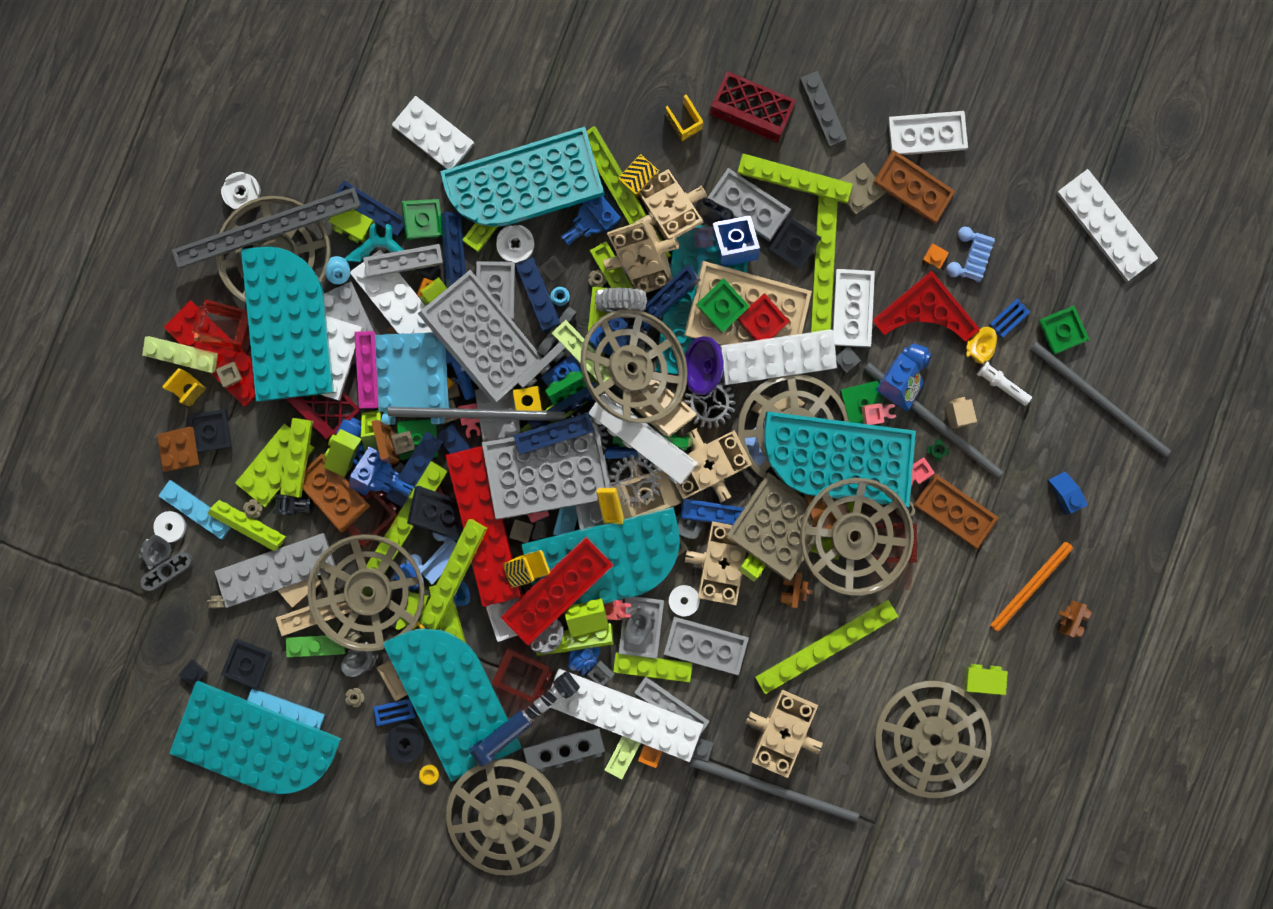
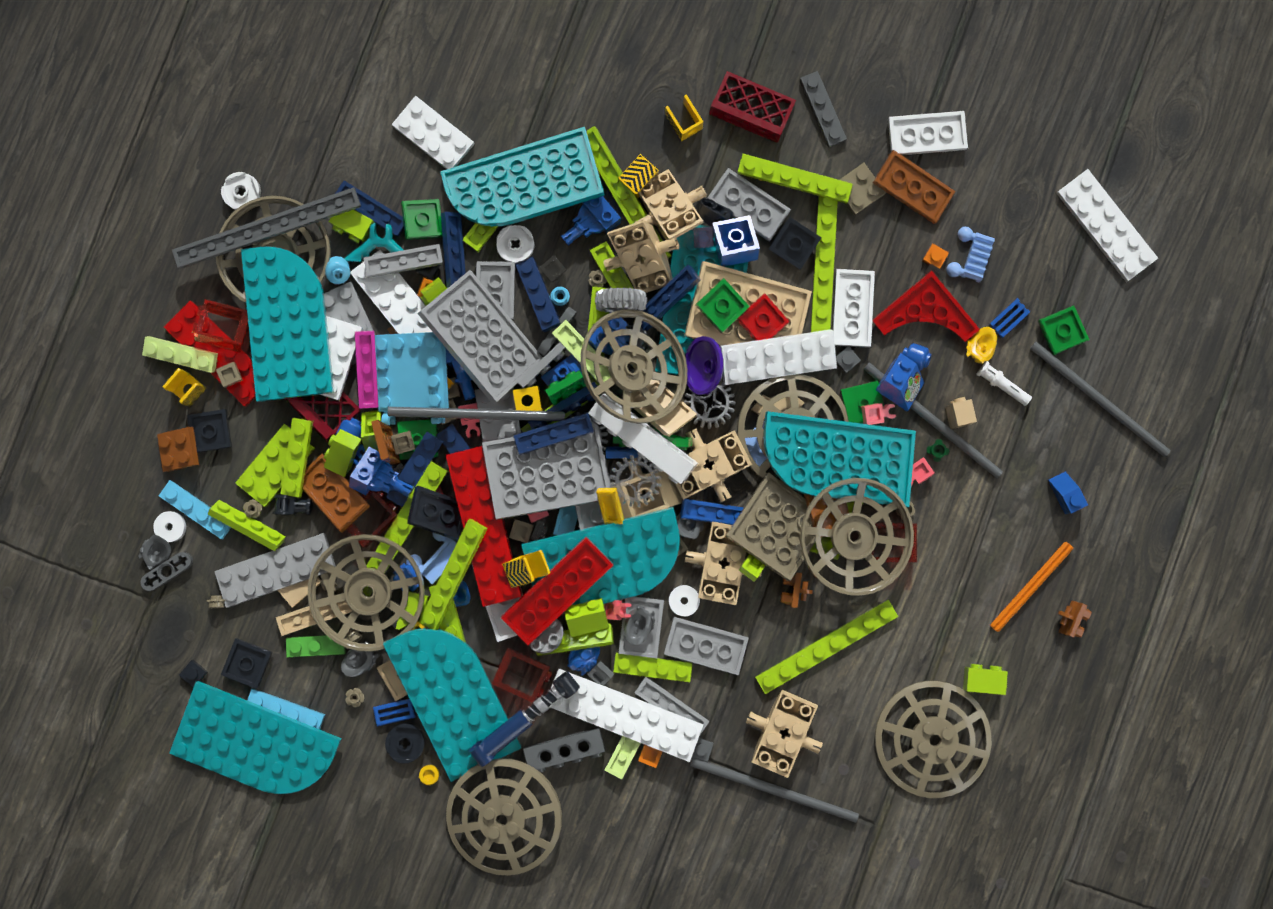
dark orange tile [913,474,999,549] -> none

